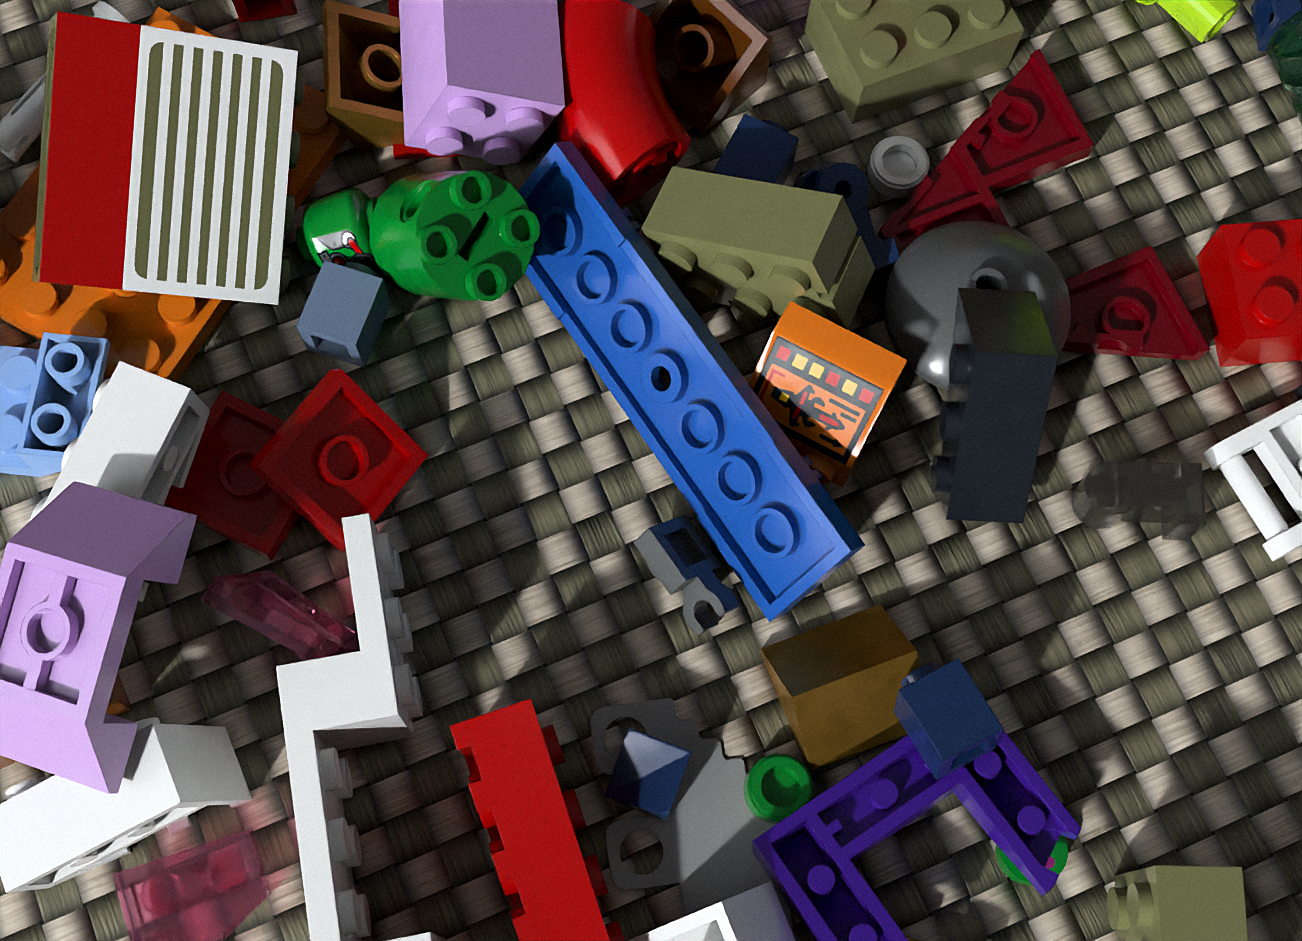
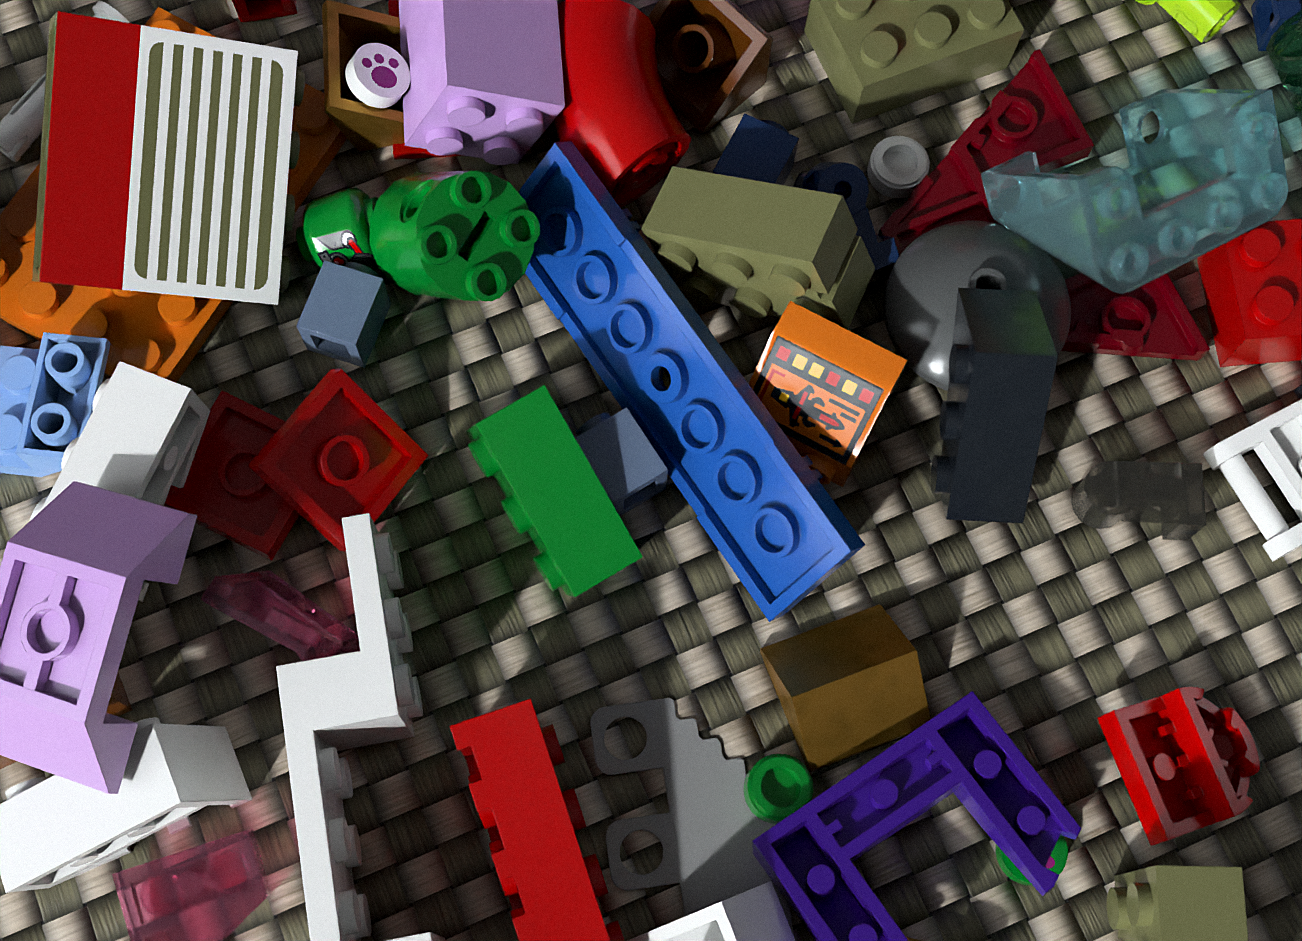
dark blue slope [604,728,692,821] -> none
dark grey plate [633,515,738,635] -> none
dark blue brick [894,658,1004,781] -> none
none -> tile [345,43,411,108]
none -> green wedge [465,385,643,597]
none -> sand blue brick [575,407,668,516]
none -> clear light blue windscreen [981,89,1288,294]
none -> red slope [1097,686,1260,846]

